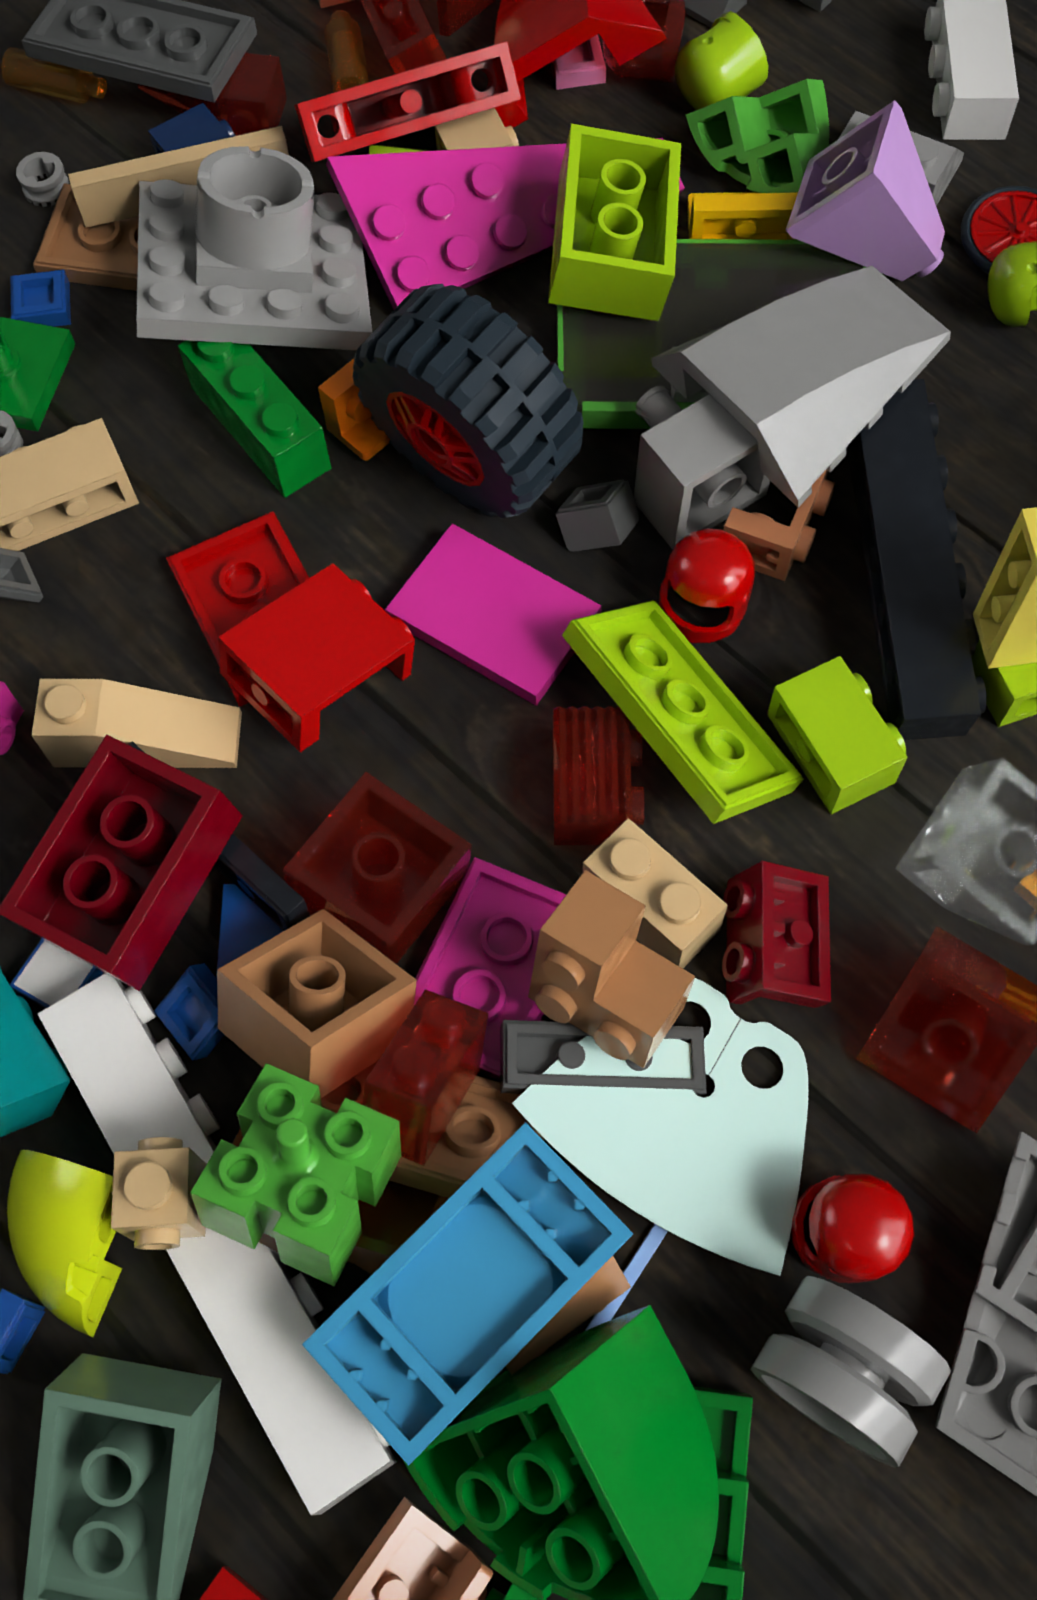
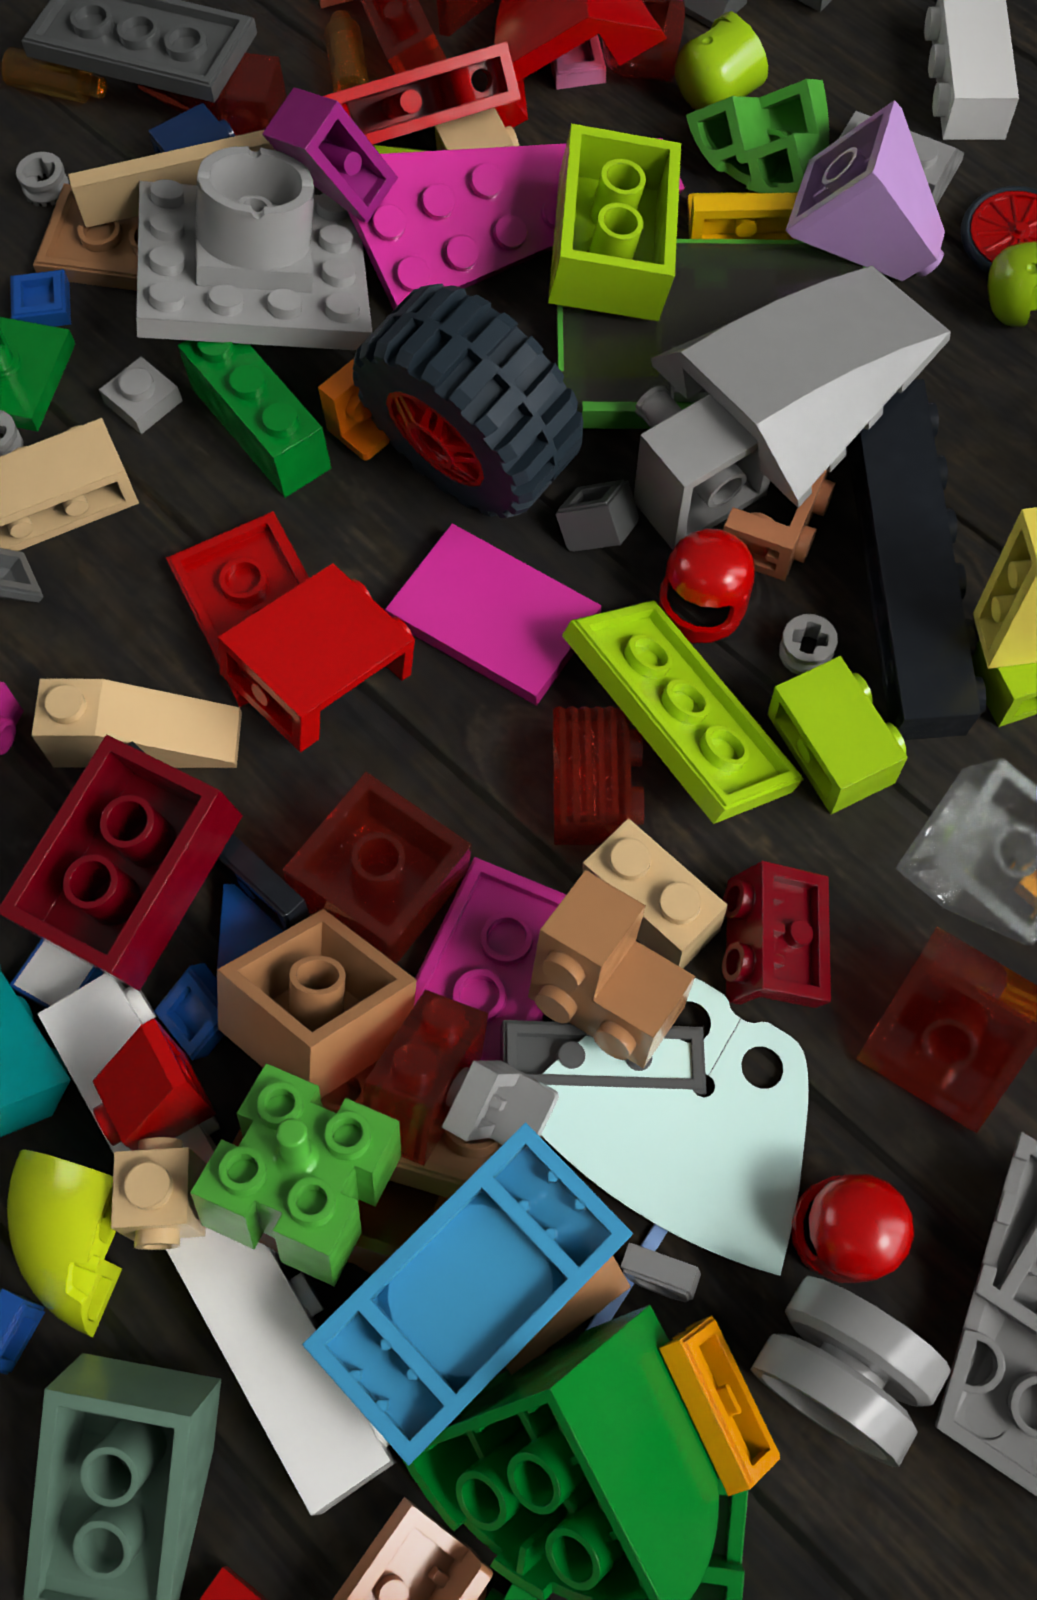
none -> red slope [92,1018,216,1151]
none -> light grey plate [99,357,183,434]
none -> magenta slope [262,87,398,223]
none -> light grey bracket [442,1060,559,1145]
none -> light grey tile [621,1242,701,1302]
none -> light orange tile [659,1316,780,1497]
none -> light grey bush [779,614,838,675]

